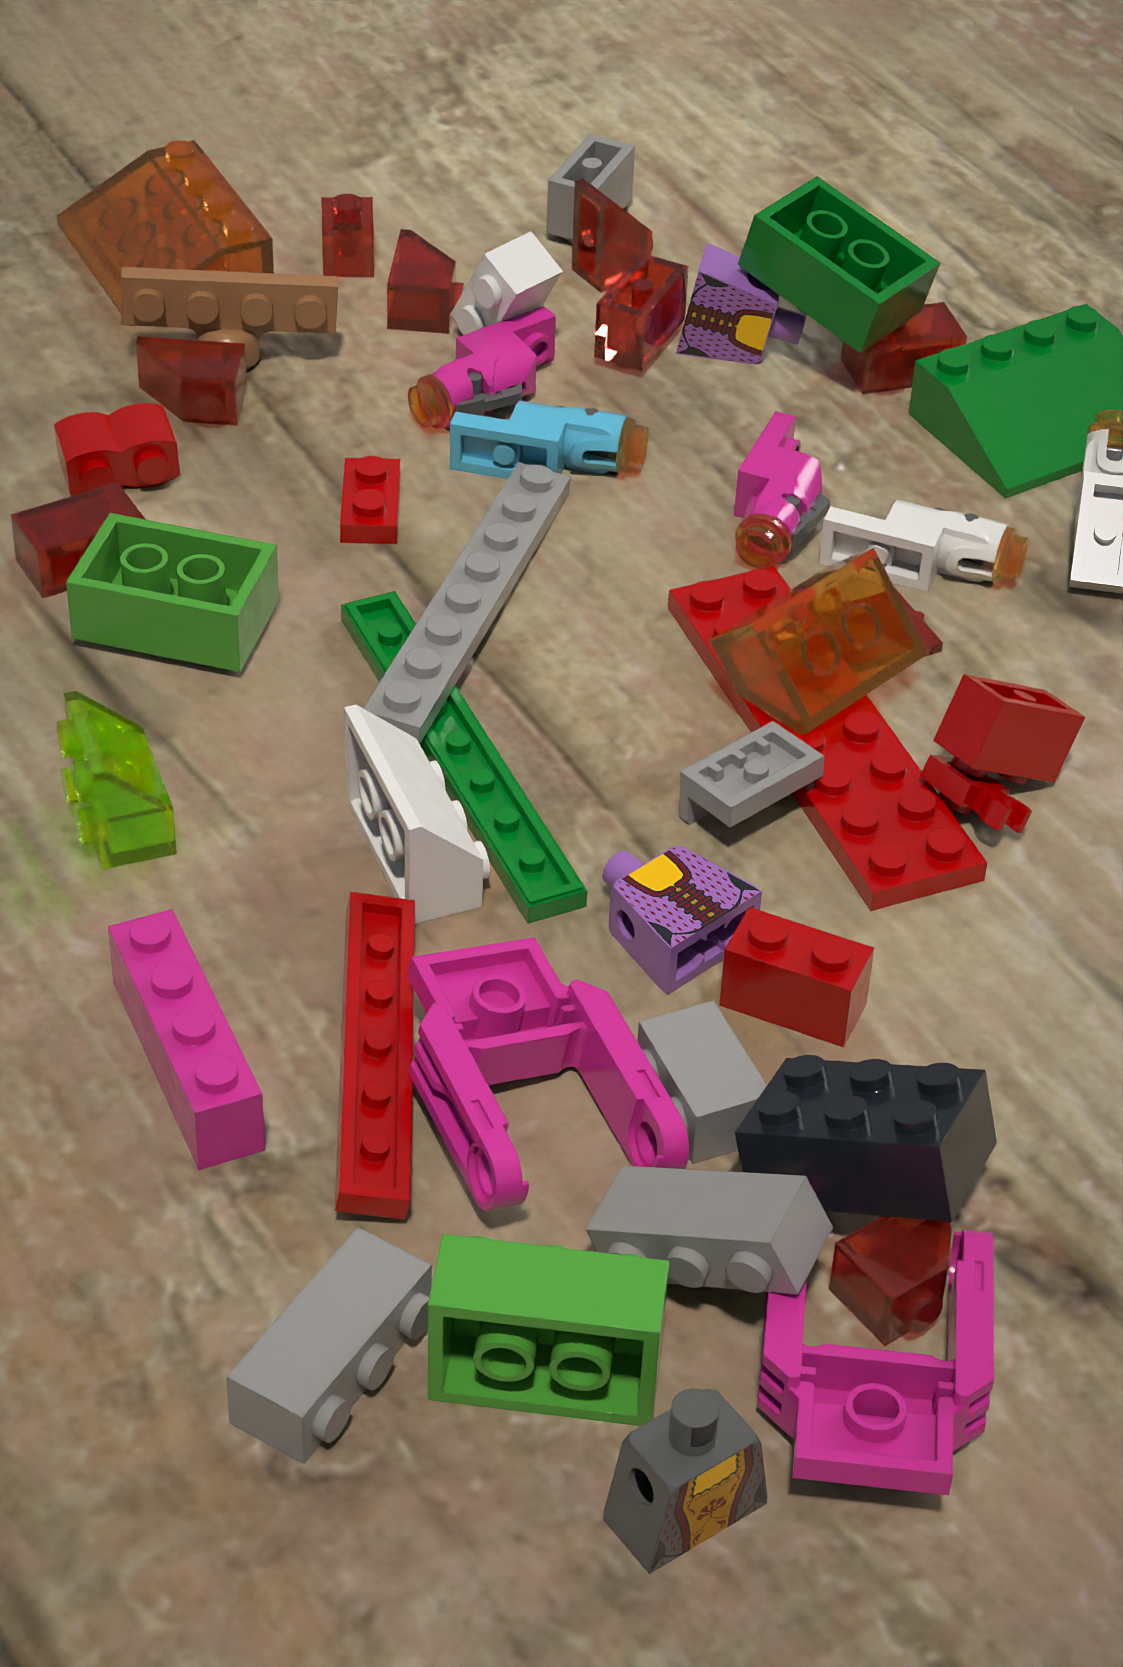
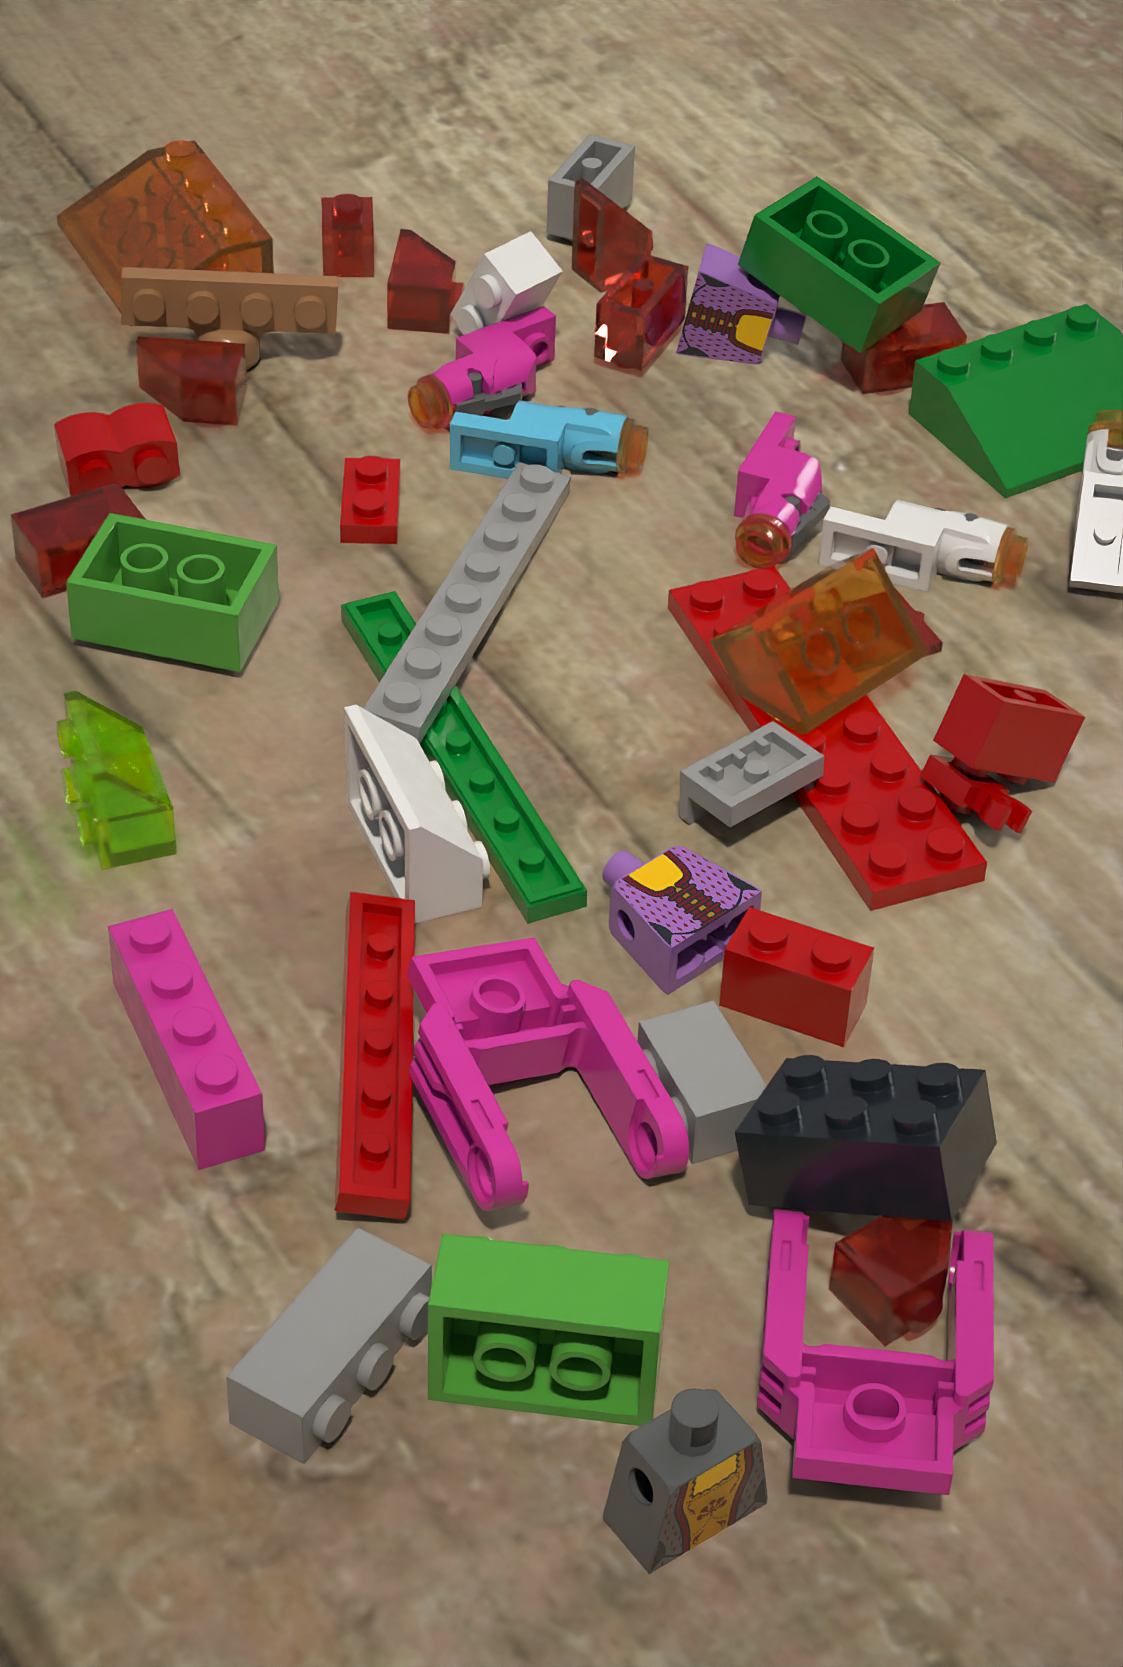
light grey brick [585,1166,833,1294] -> none

